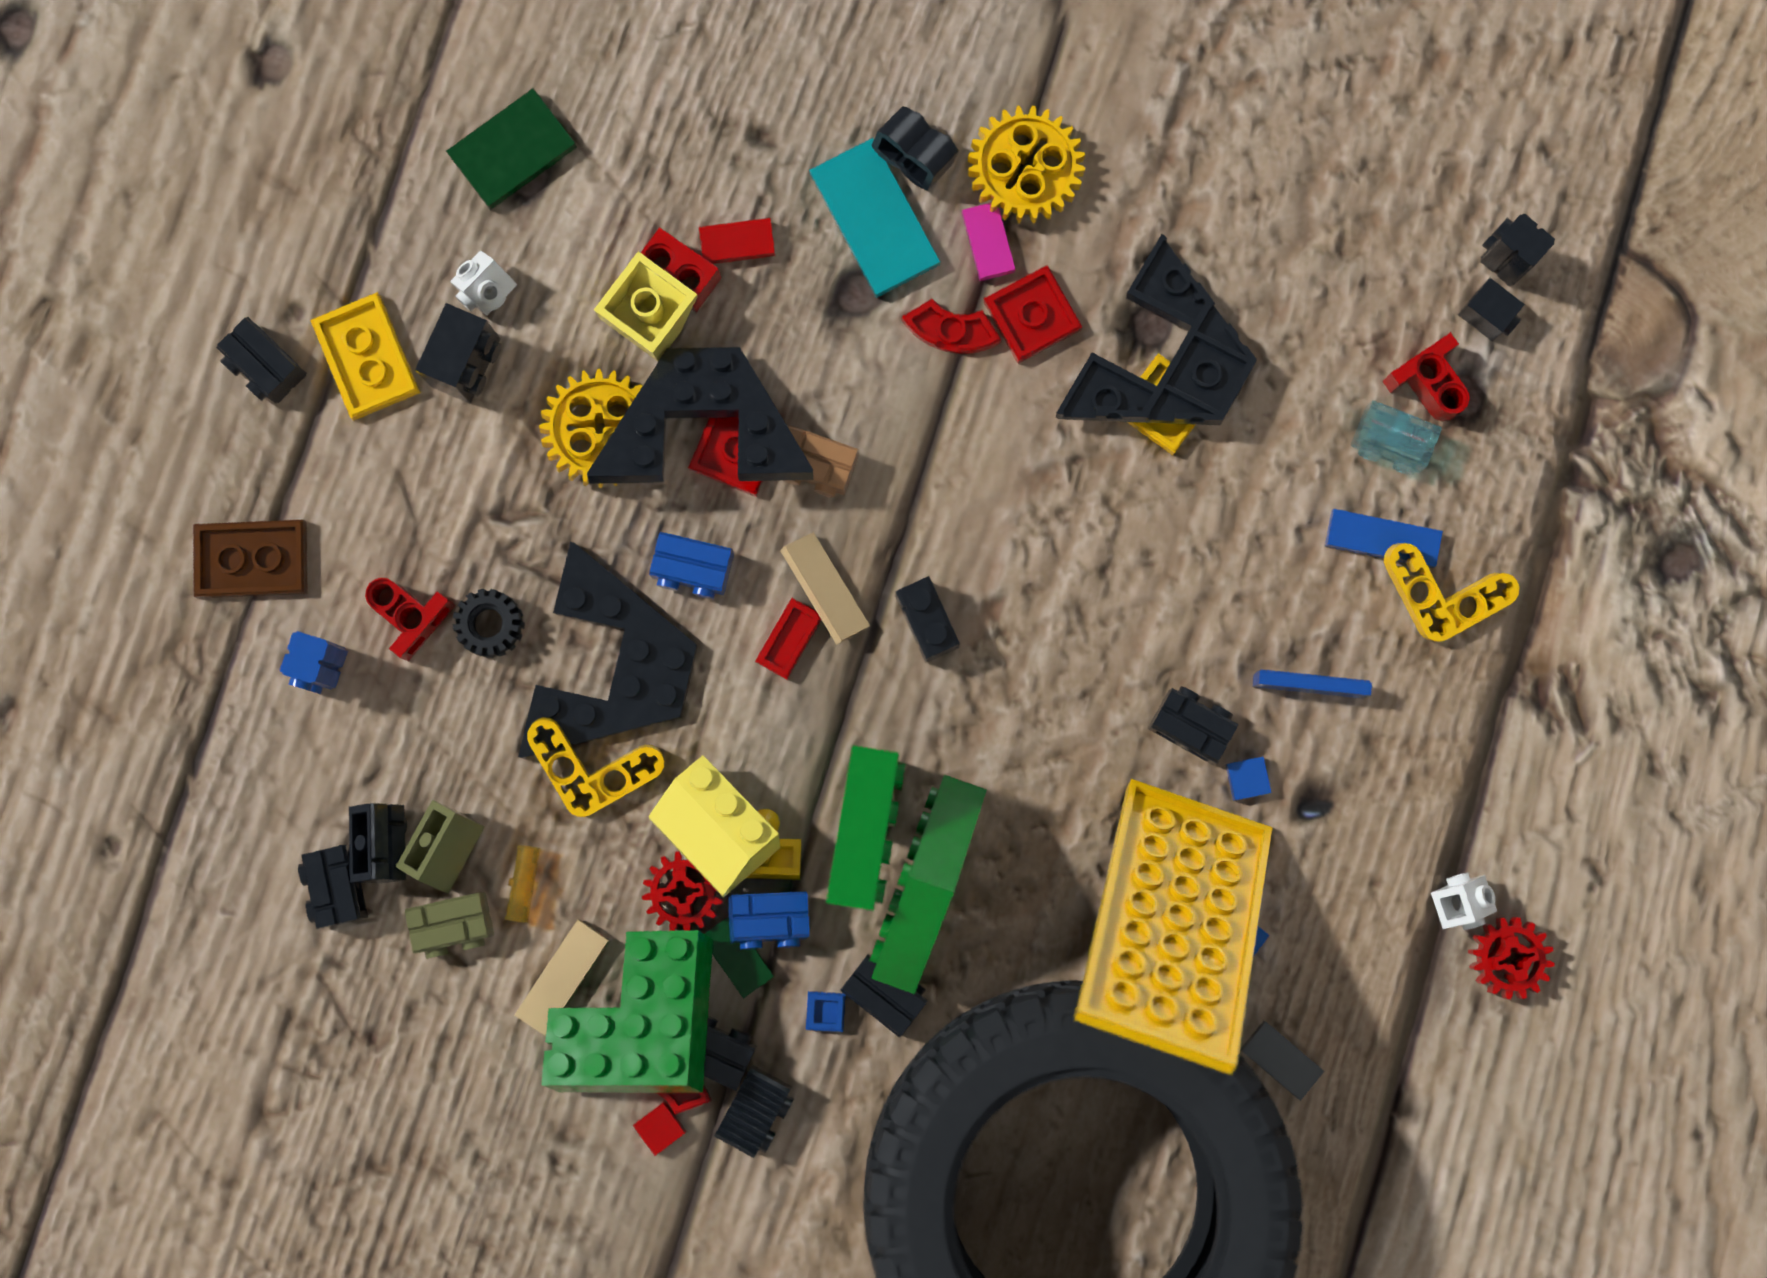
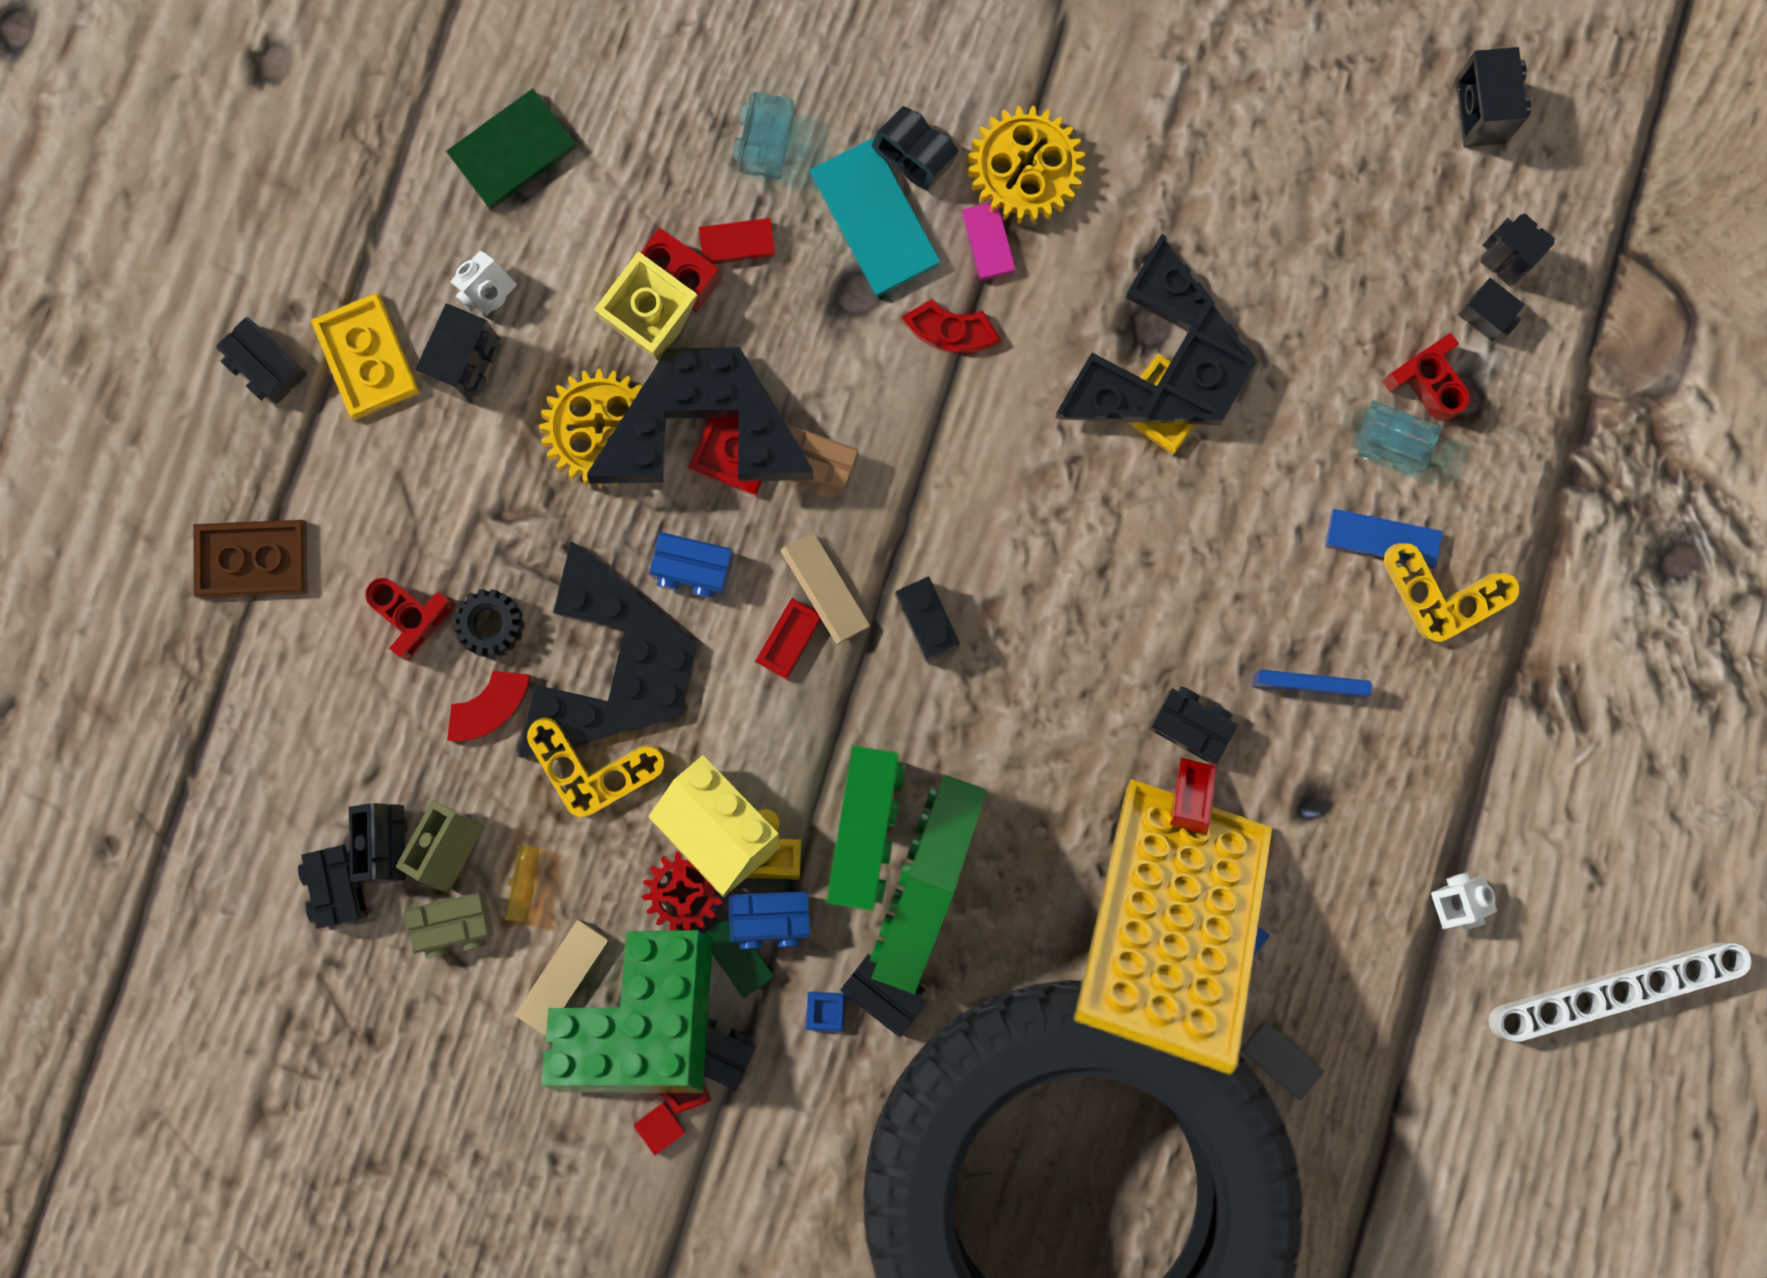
blue brick [279,631,348,694] -> none
black brick [714,1065,794,1158] -> none
red tile [983,265,1082,364] -> none
blue tile [1225,756,1272,801] -> none
red gear [1468,917,1555,1000] -> none
none -> red tile [447,671,531,742]
none -> clear light blue brick [732,92,795,180]
none -> red tile [1170,758,1217,834]
none -> black brick [1455,47,1531,147]
none -> white beam [1488,943,1751,1042]

